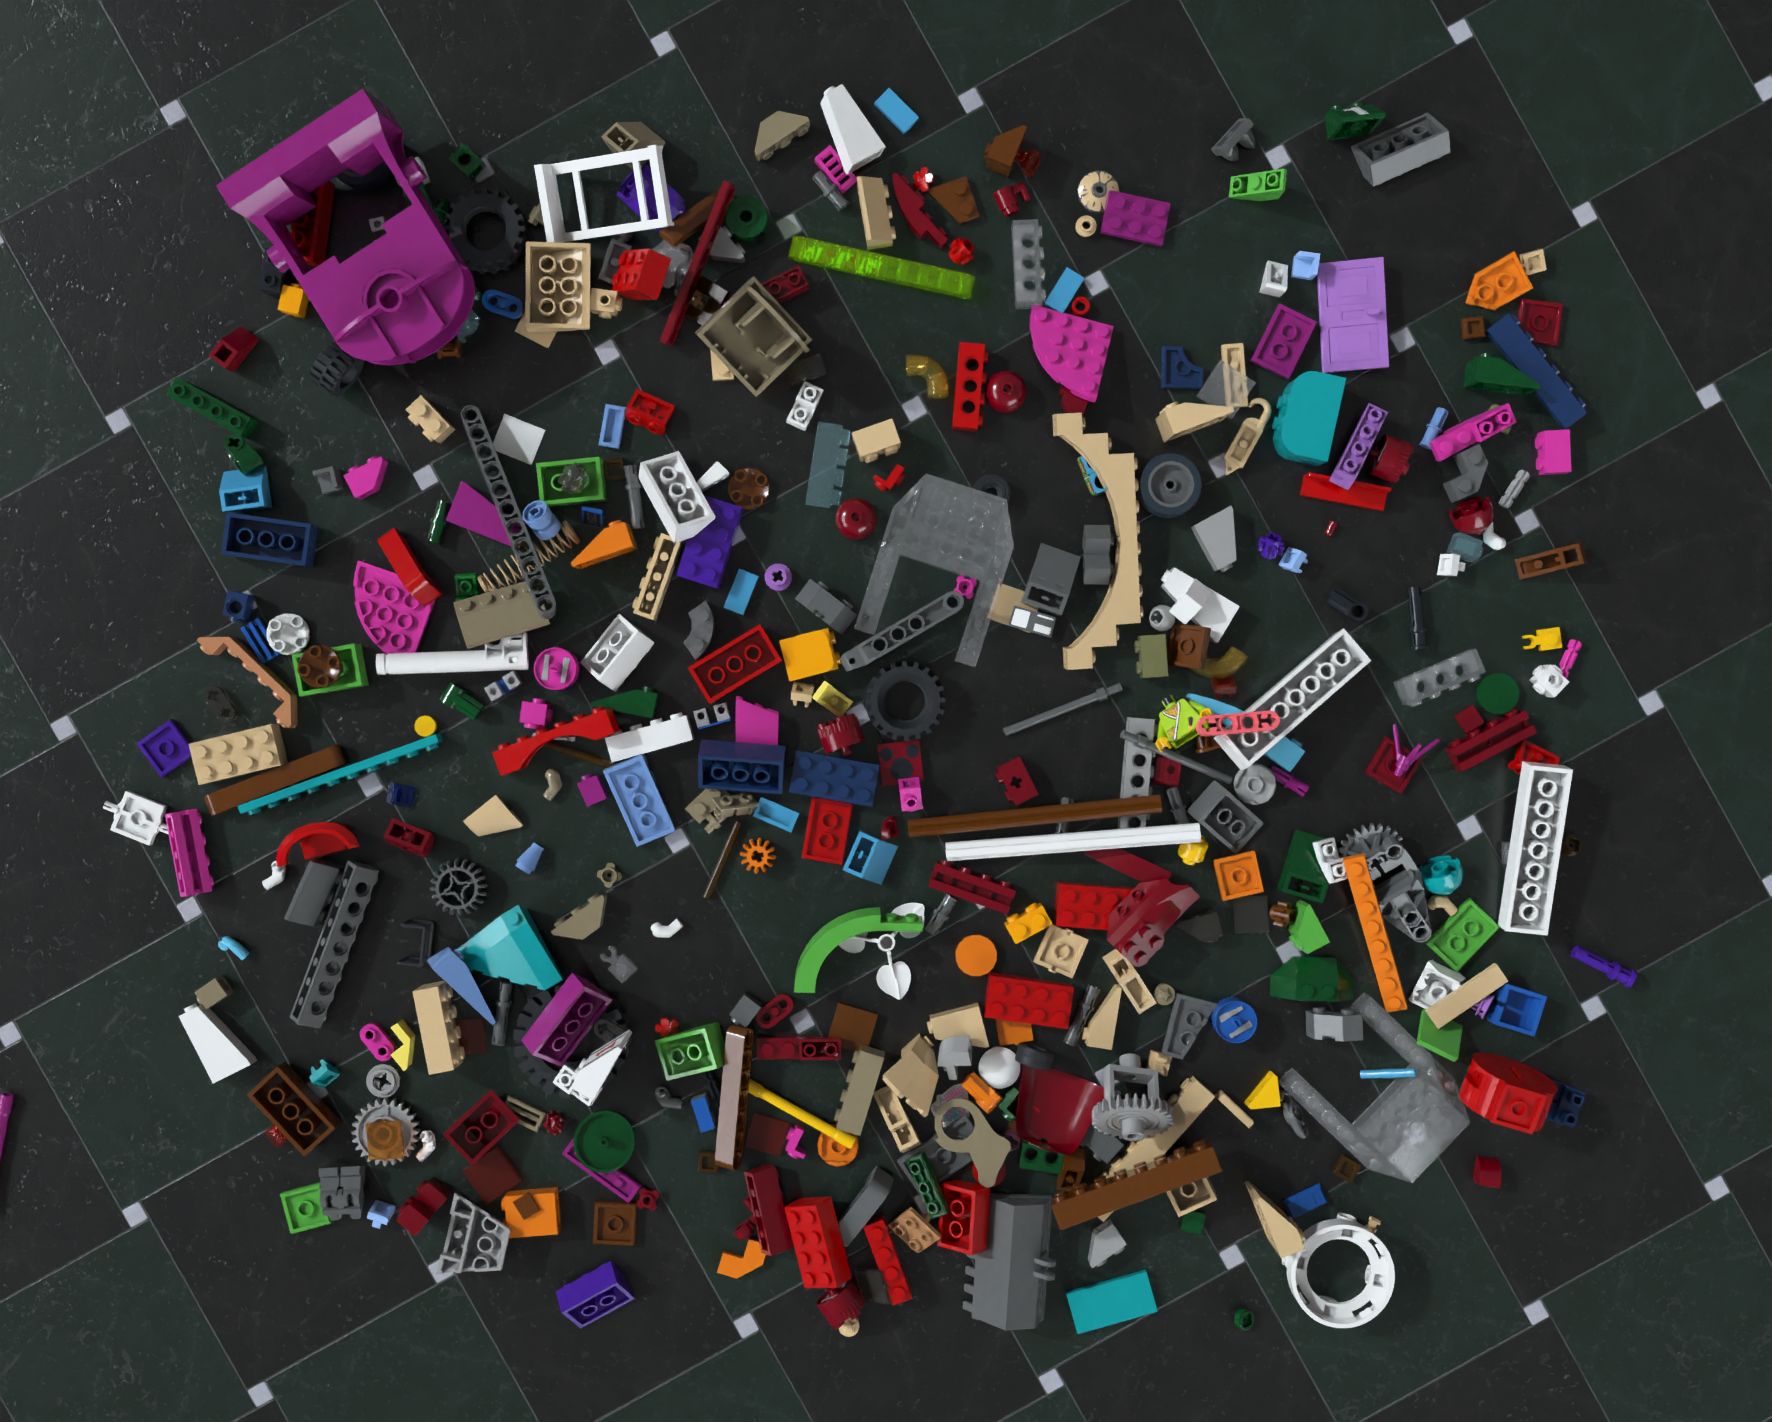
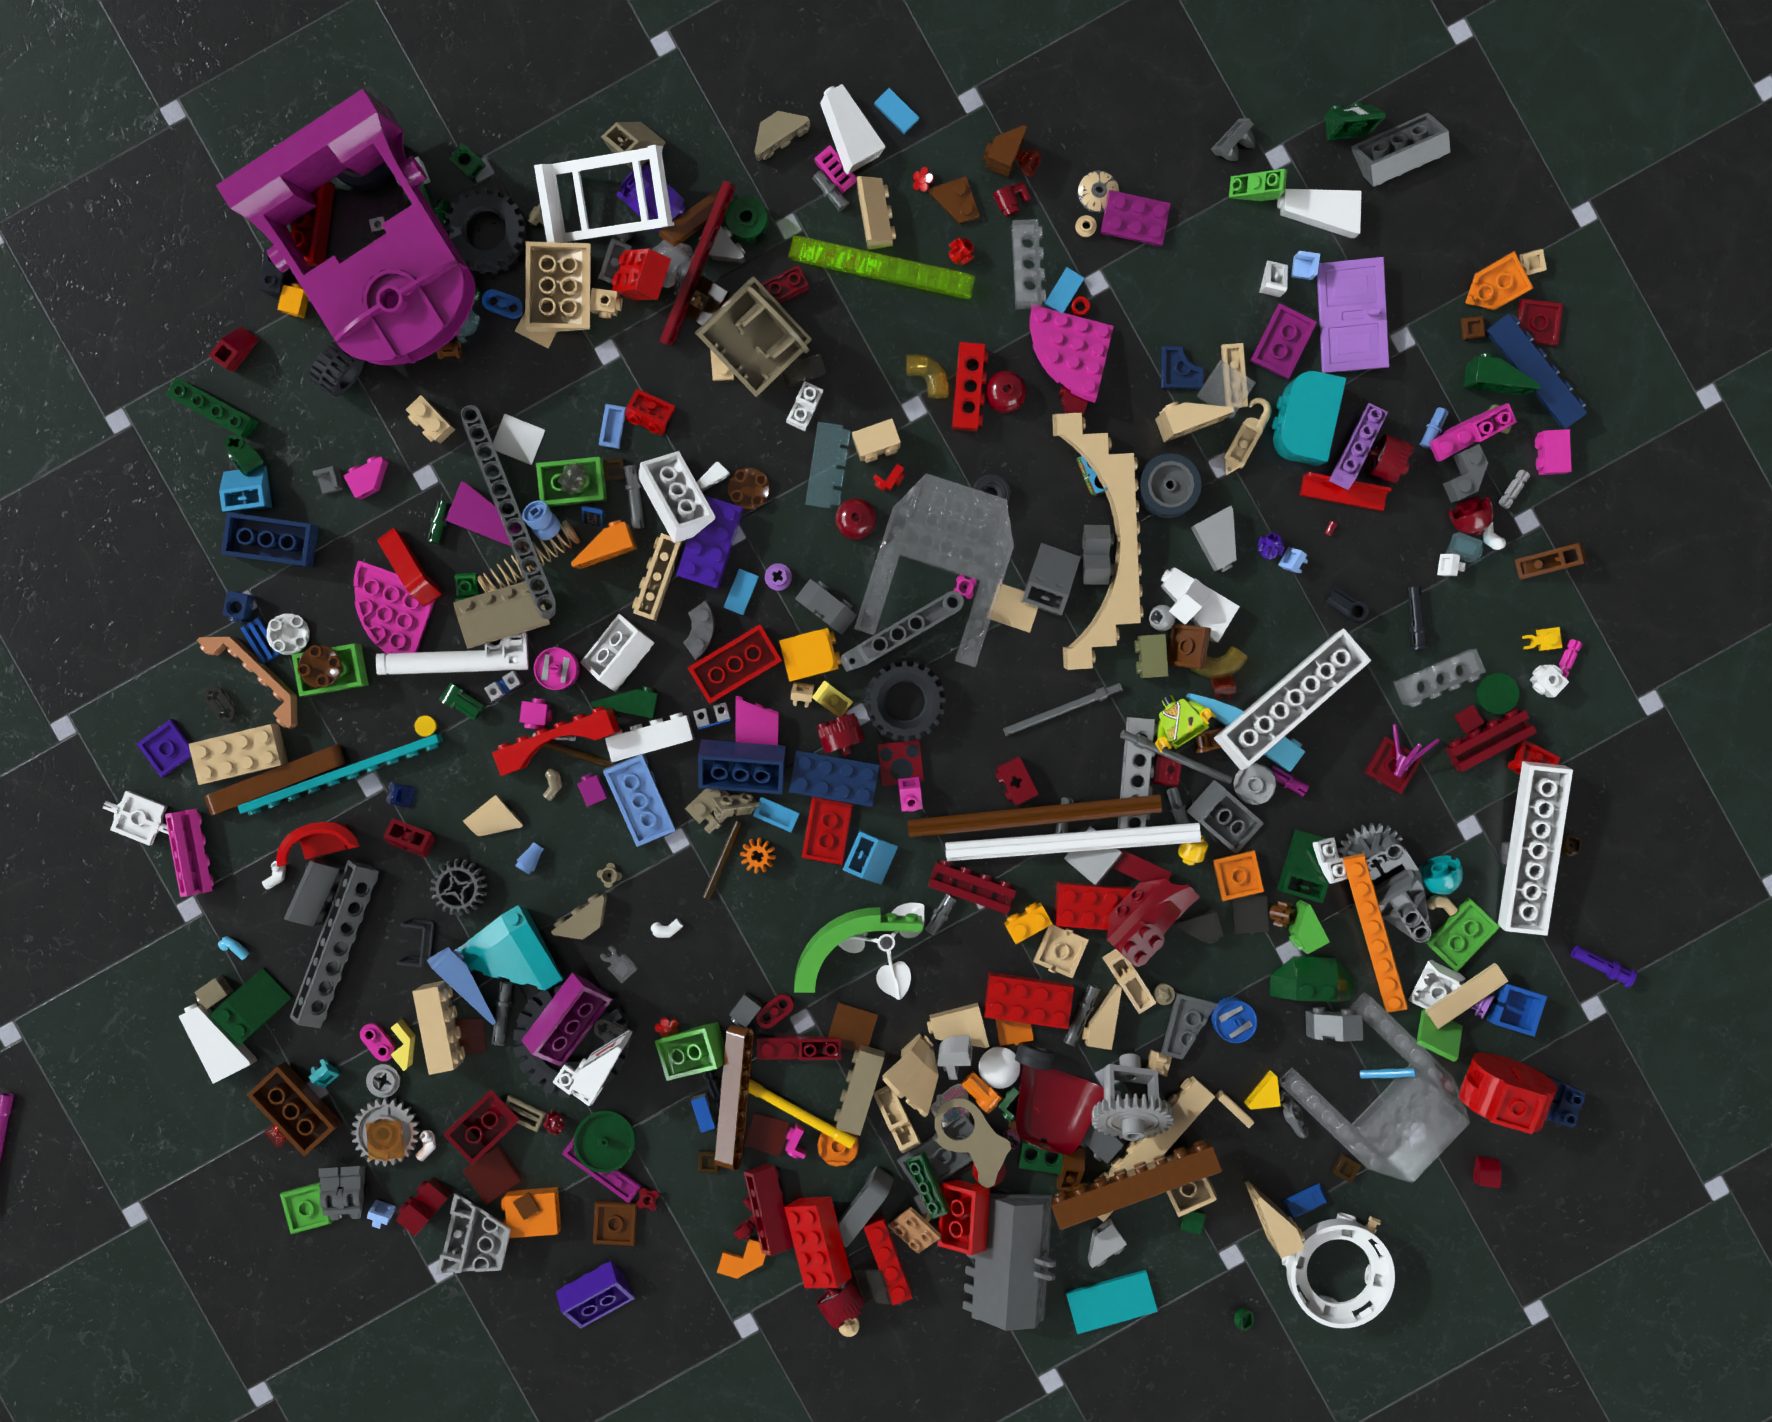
dark grey arm [655,1086,683,1109] -> none
dark red tile [881,816,898,840] -> none
dark red slope [892,172,948,250] -> none
orange tile [955,934,997,976] -> none
slope [1008,606,1057,638] -> none
coral beam [1196,711,1280,737] -> none
none -> dark green slope [210,968,293,1045]
none -> light grey tile [1064,826,1123,886]
none -> white slope [1277,189,1361,238]

